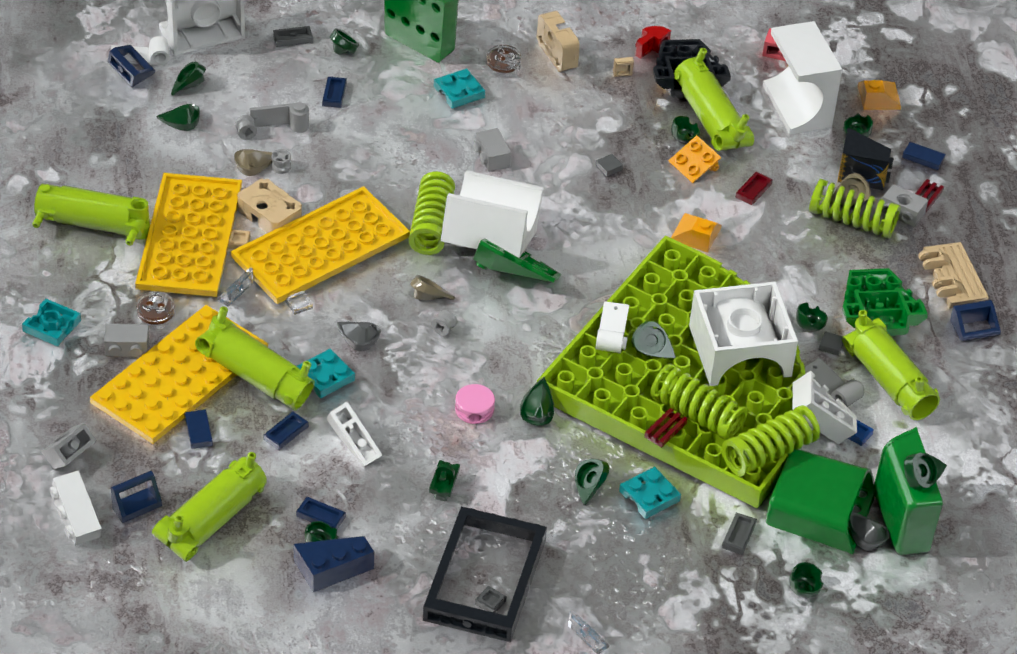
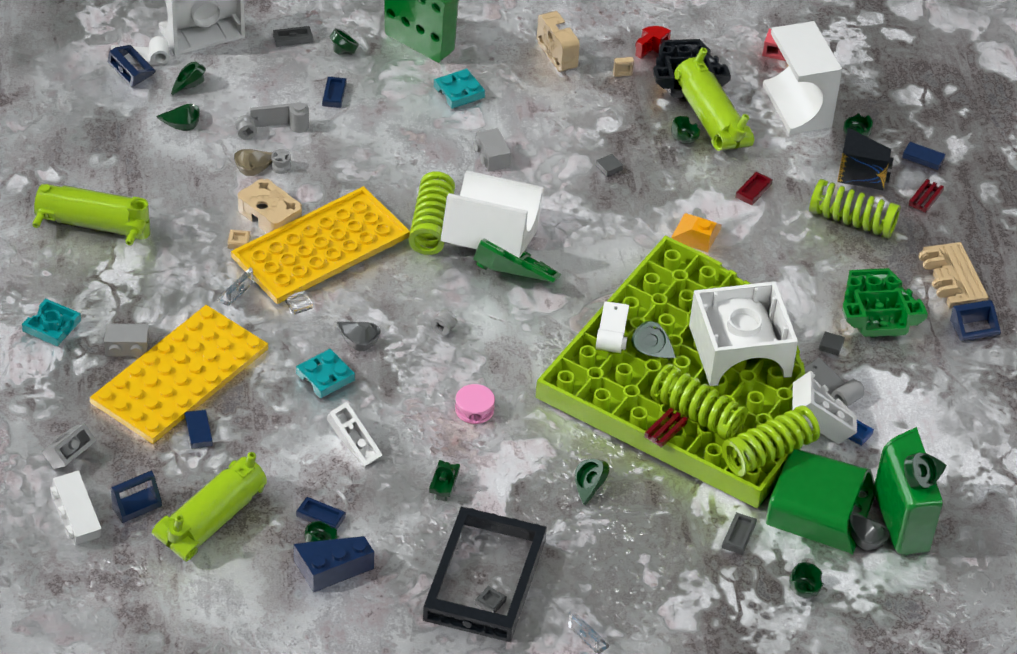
yellow plate [135,173,242,297] -> none
clear head [136,291,175,330] -> none
lime piece [195,306,315,410] -> none
dark blue tile [263,411,309,450] -> none
dark tan piece [410,275,455,301] -> none
clear head [486,45,521,78] -> none
dark green piece [520,377,554,425] -> none
teal brick [619,466,681,519] -> none
light orange hinge [668,135,721,183] -> none
dark green hair [796,302,828,331] -> none
dark tan piece [830,173,871,205] -> none
lime piece [842,310,940,420] -> none
light orange slope [858,80,901,110] -> none
light grey brick [882,184,928,227] -> none

